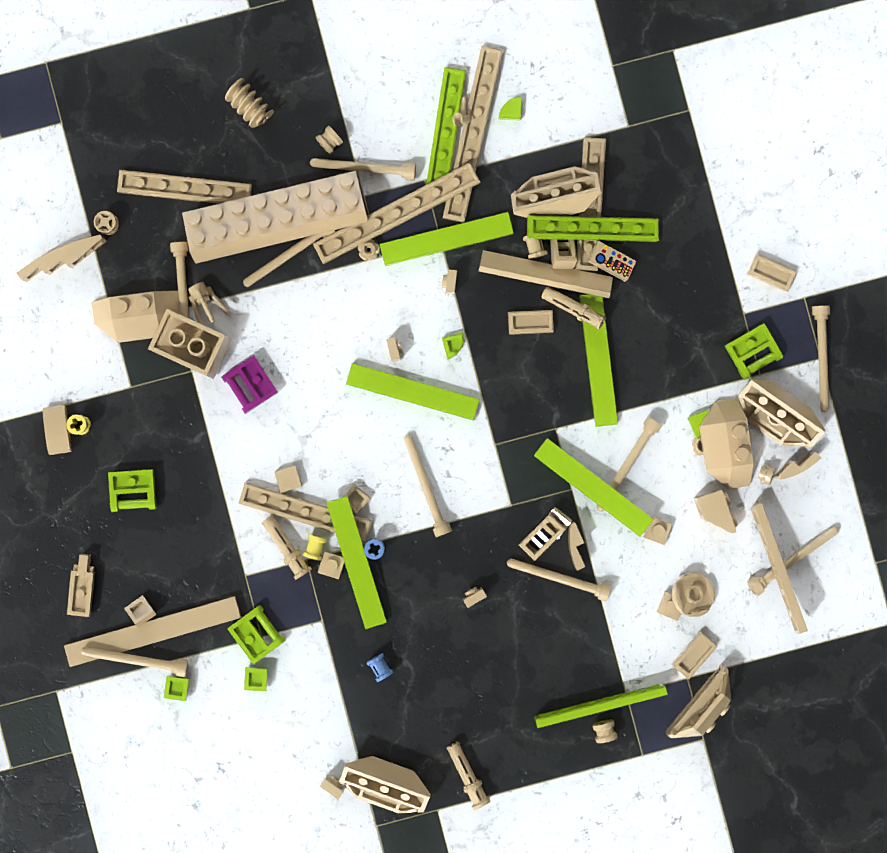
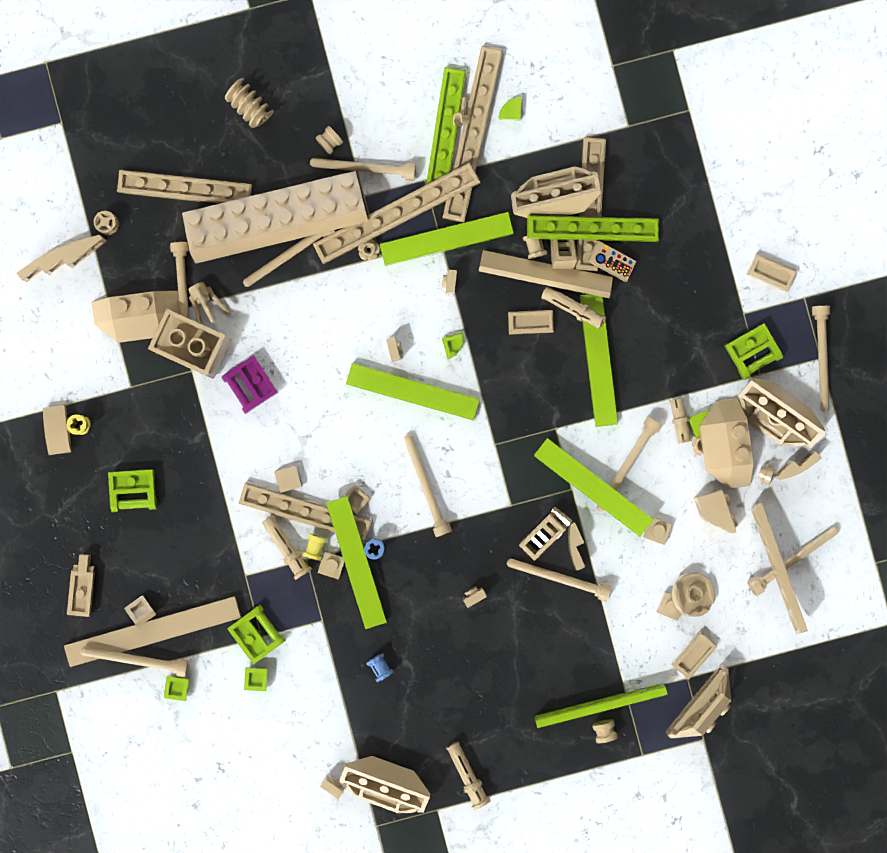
none -> tan pin [669,398,692,444]

